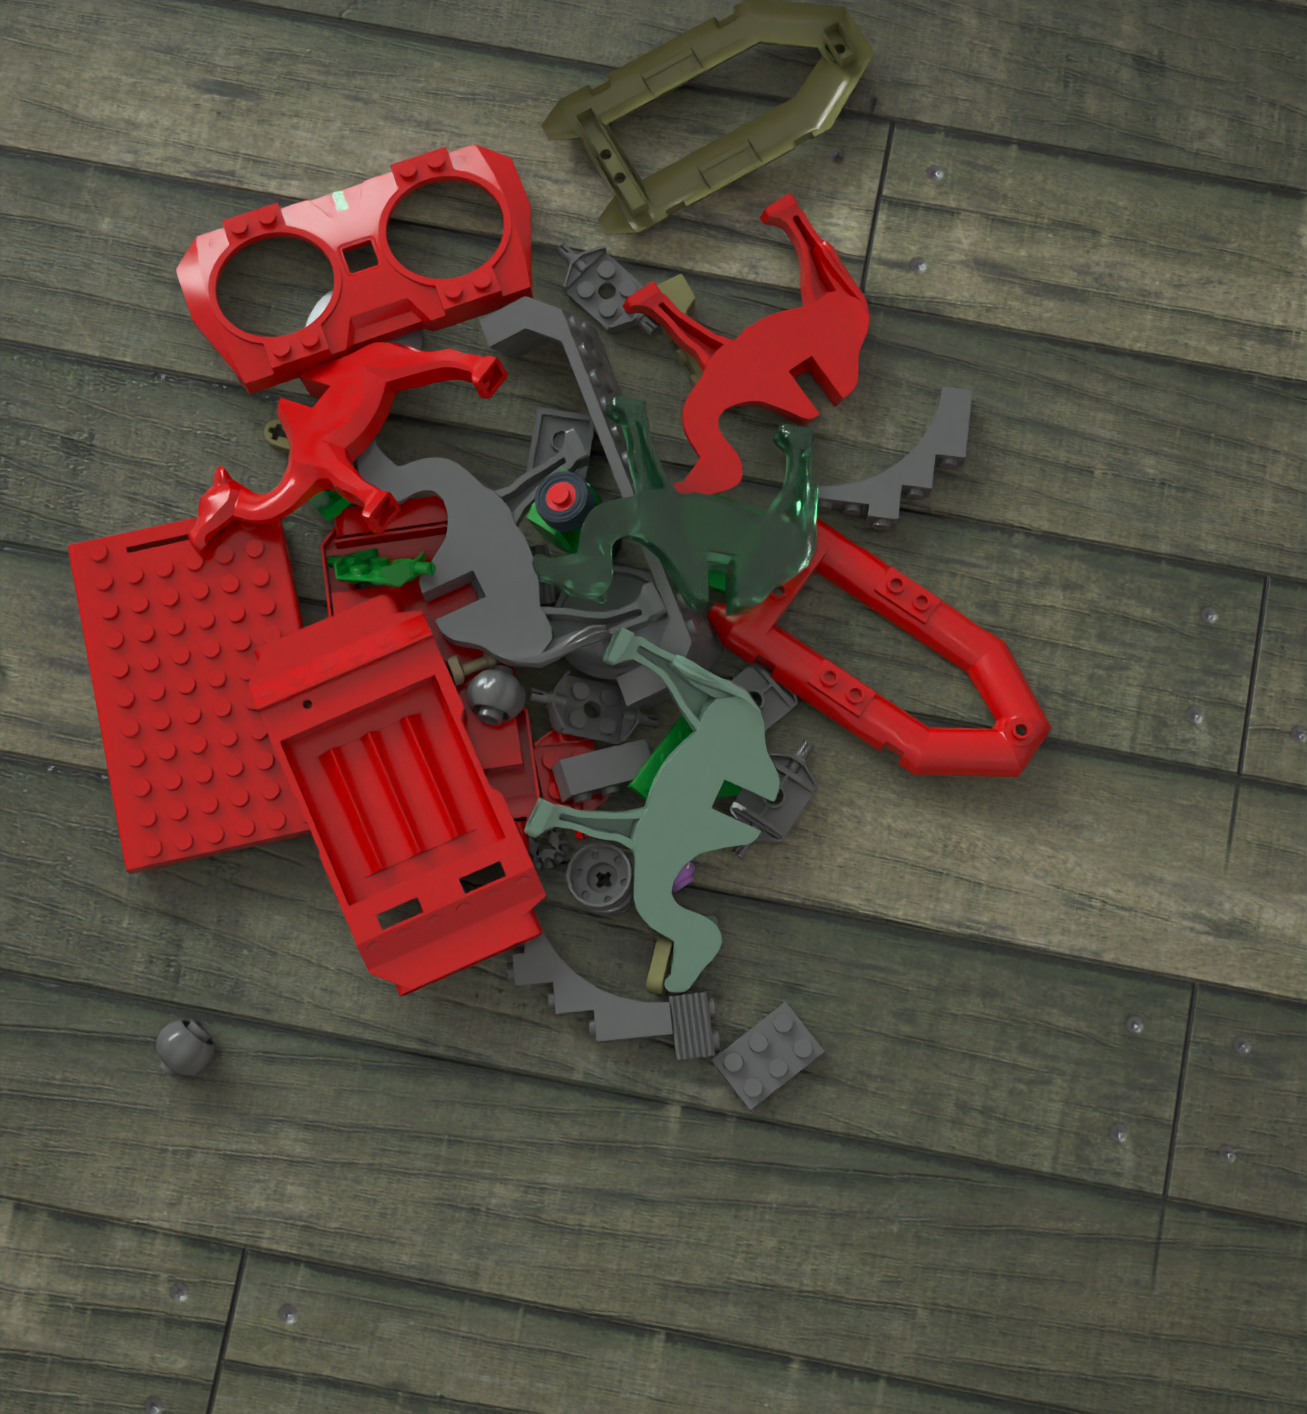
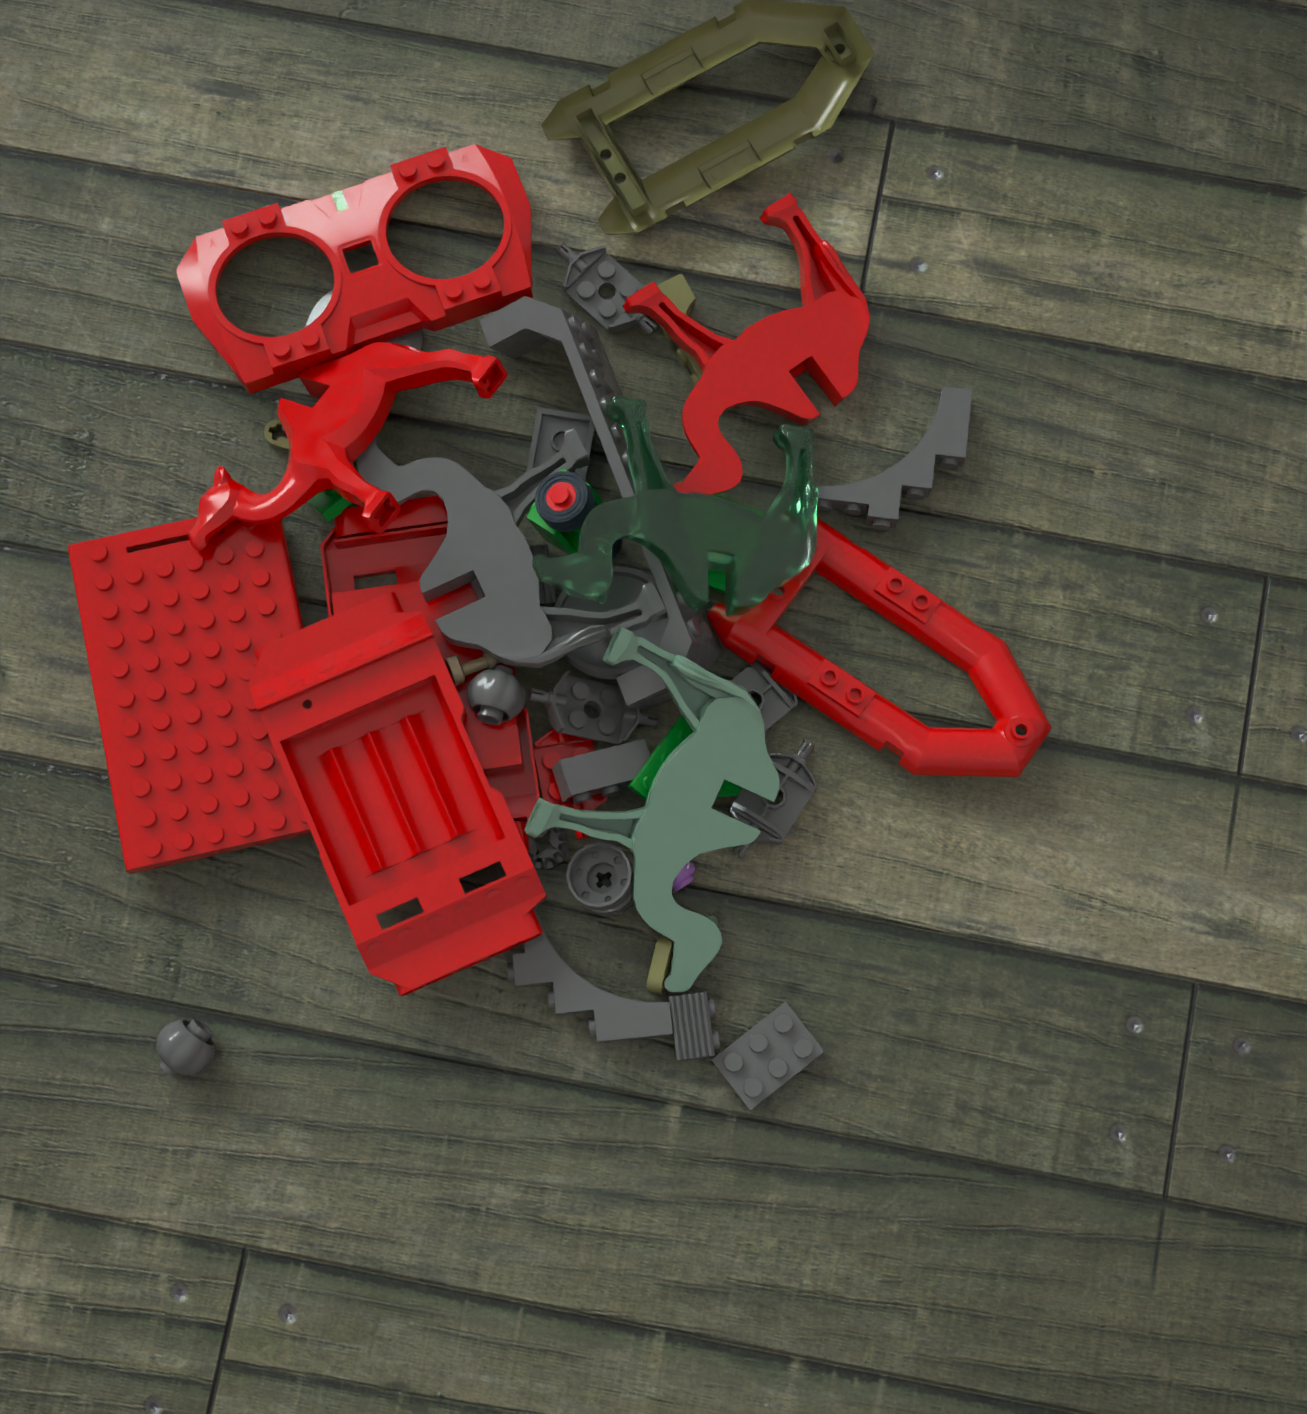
green plate [327,548,436,587] -> none

